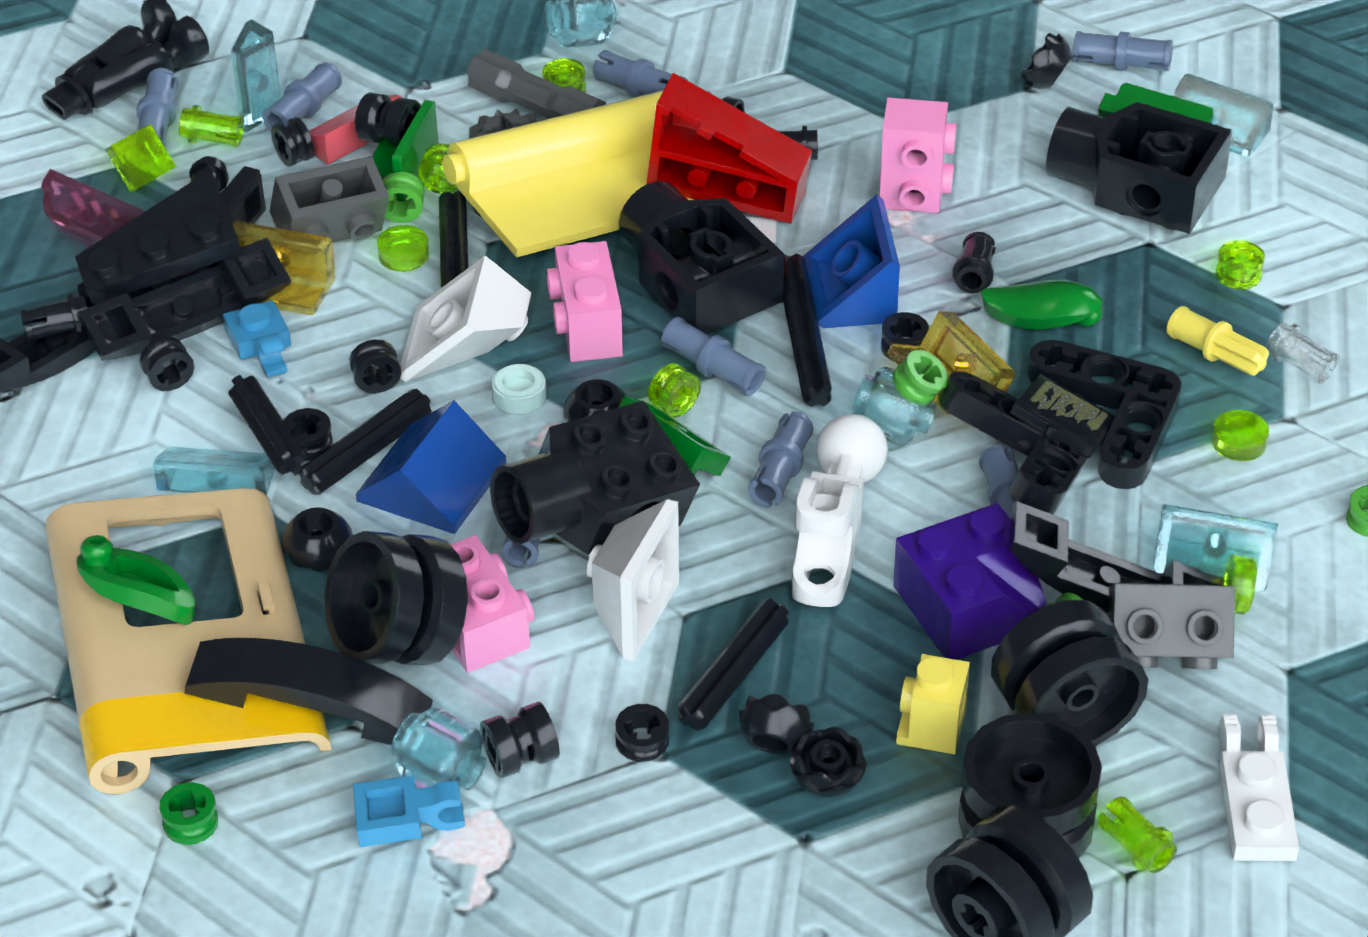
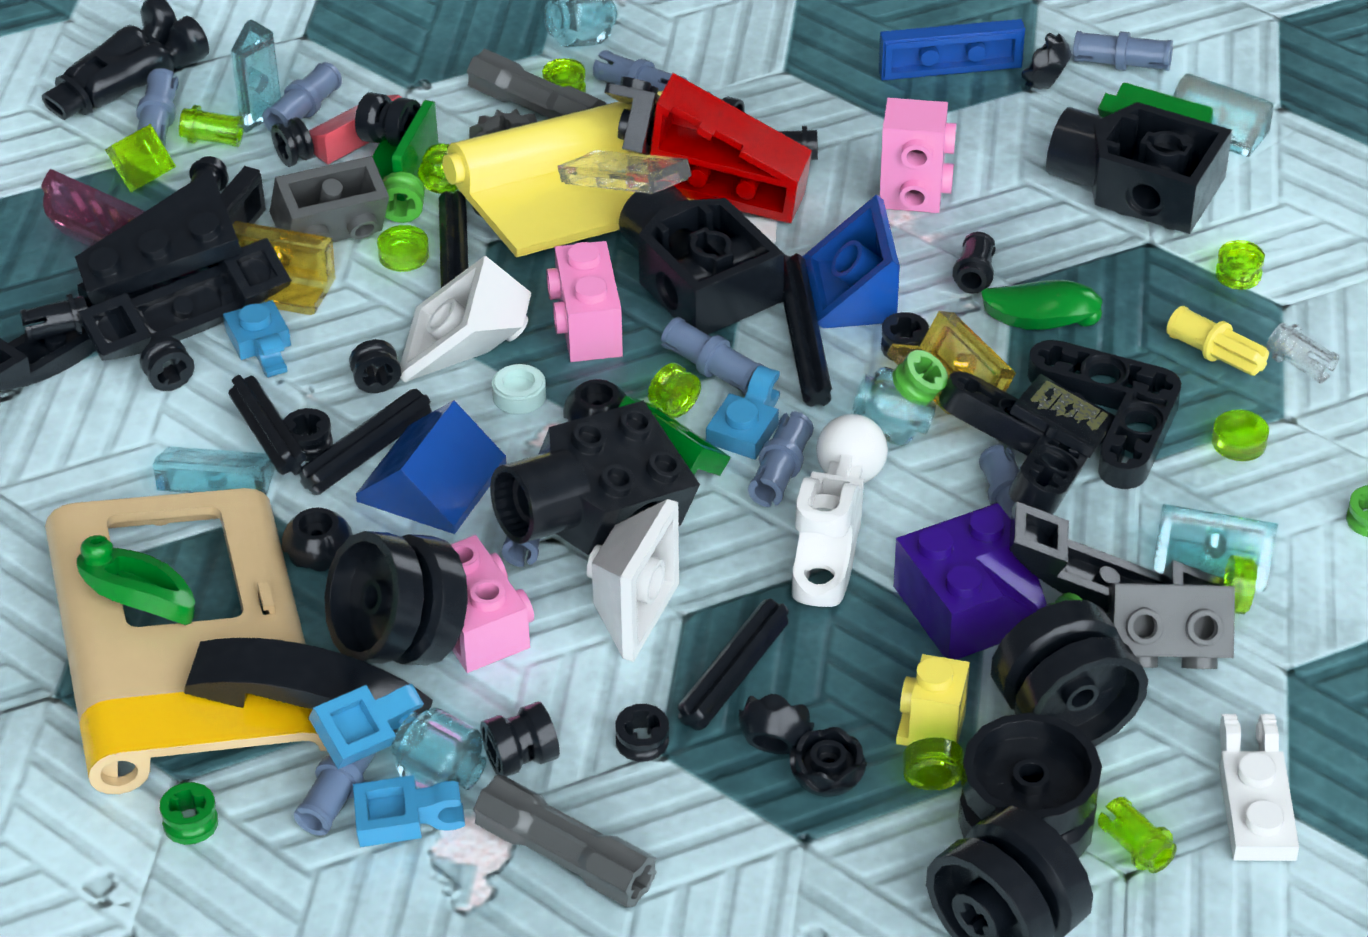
none -> sand blue pin [293,753,376,836]
none -> dark azure plate [309,684,424,769]
none -> dark grey axle [473,775,657,907]
none -> clear tile [557,150,691,194]
none -> bracket [604,76,660,159]
none -> dark azure plate [706,365,780,460]
none -> blue tile [878,19,1025,81]
none -> clear neon green tile [903,738,964,790]

